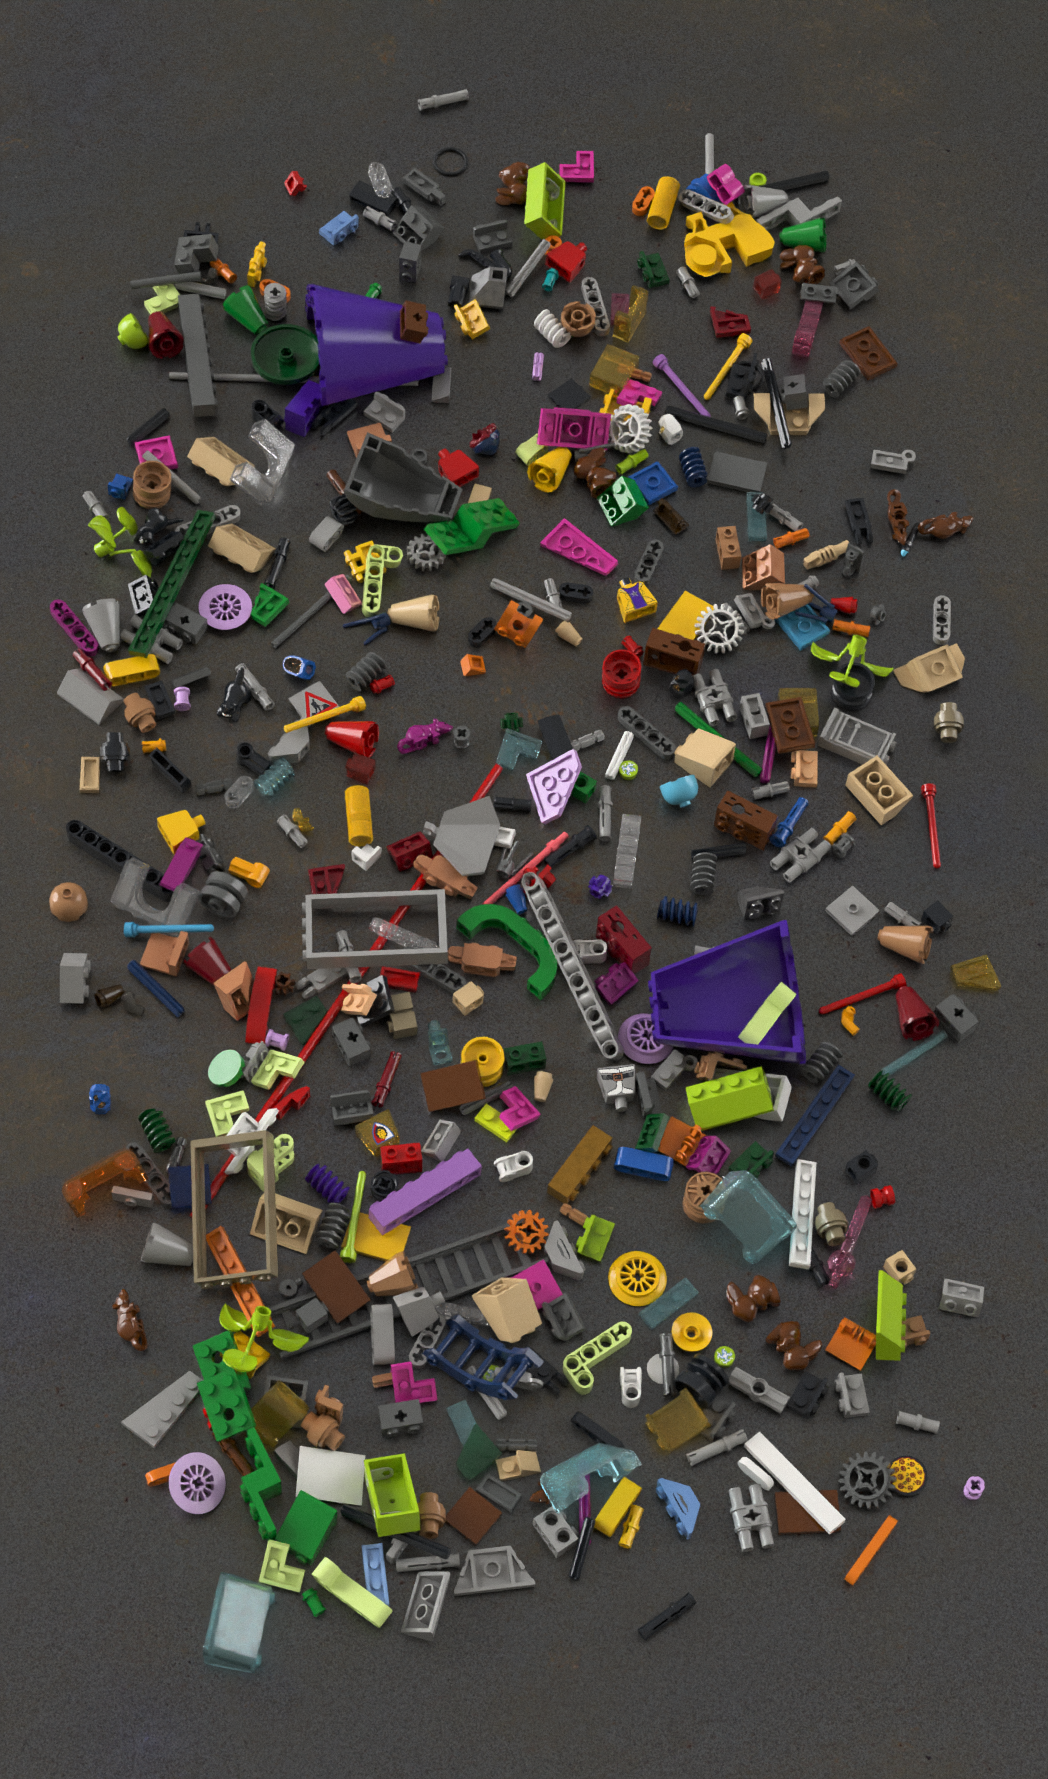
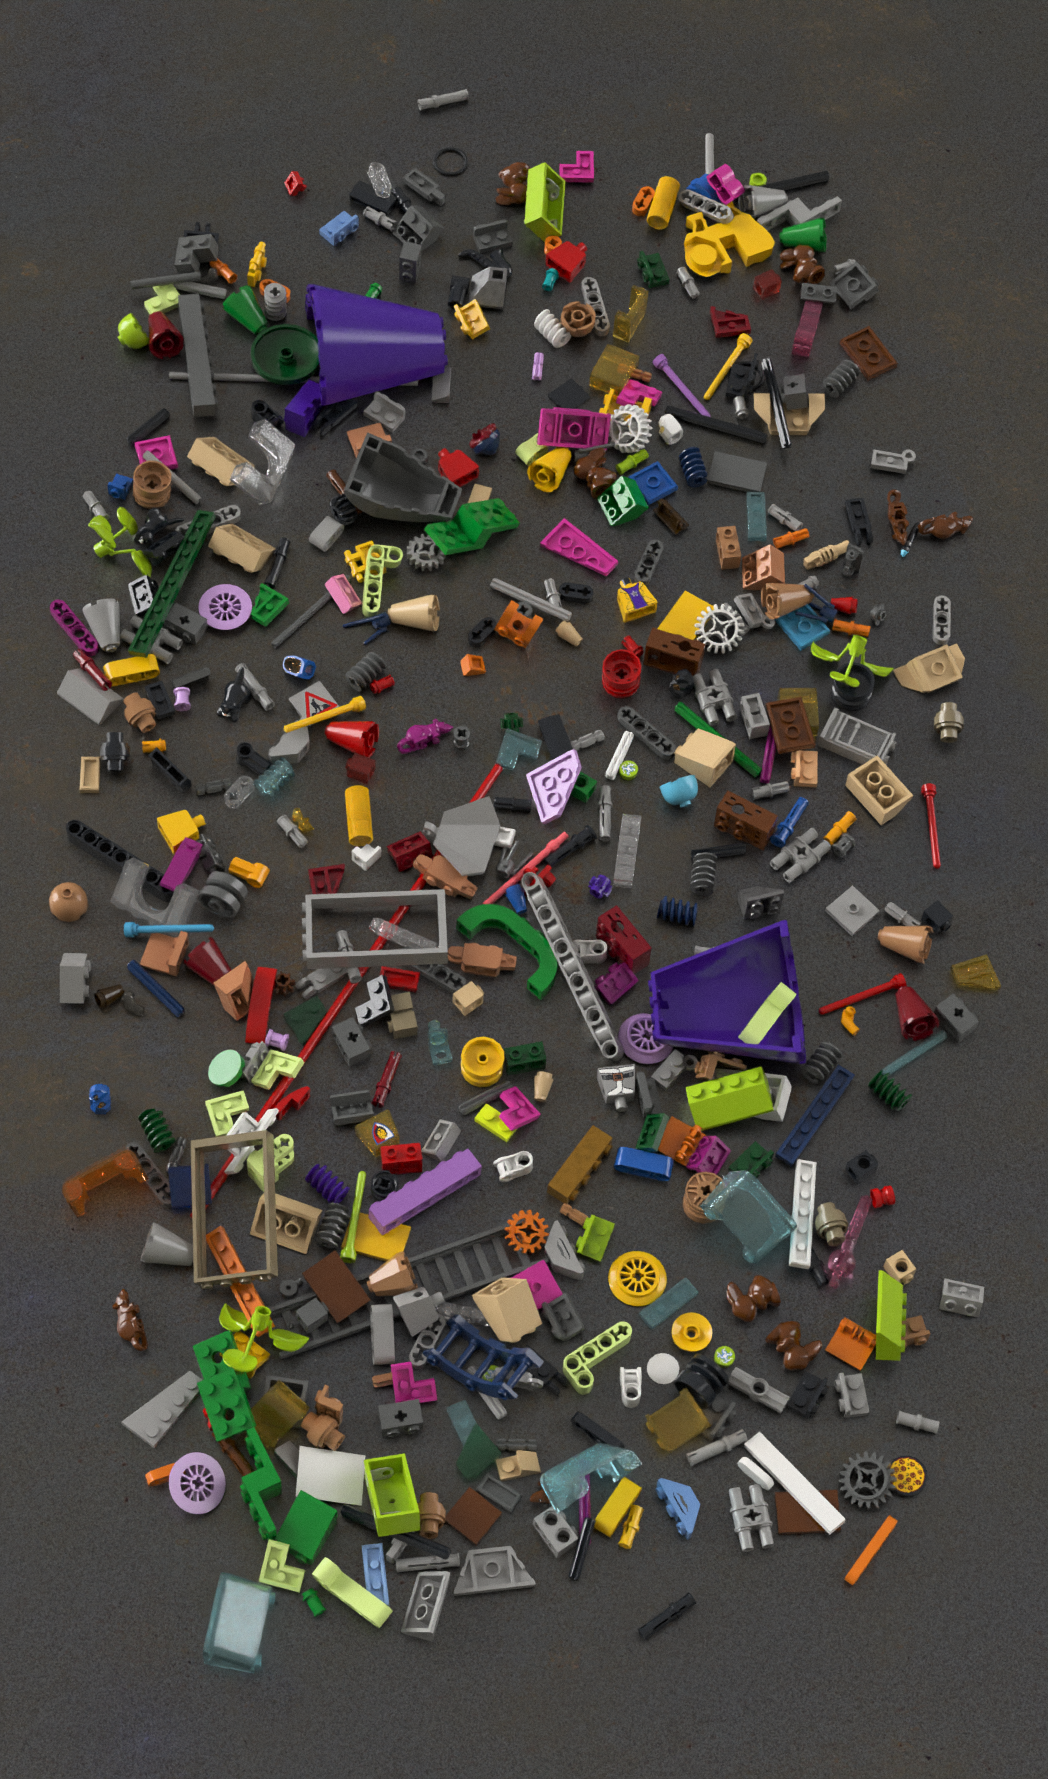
light grey plate [111,1186,154,1208] -> none
light nougat bracket [341,983,377,1016] -> none
reddish brown brick [400,300,429,344] -> none
reddish brown tile [420,1060,486,1112] -> none
light grey axle [505,239,551,297] -> none
clear pink tile [610,293,629,326] -> none
dark grey pin [659,1333,676,1397] -> none
black gear [751,492,774,515] -> none
lavender bush [963,1476,985,1500] -> none

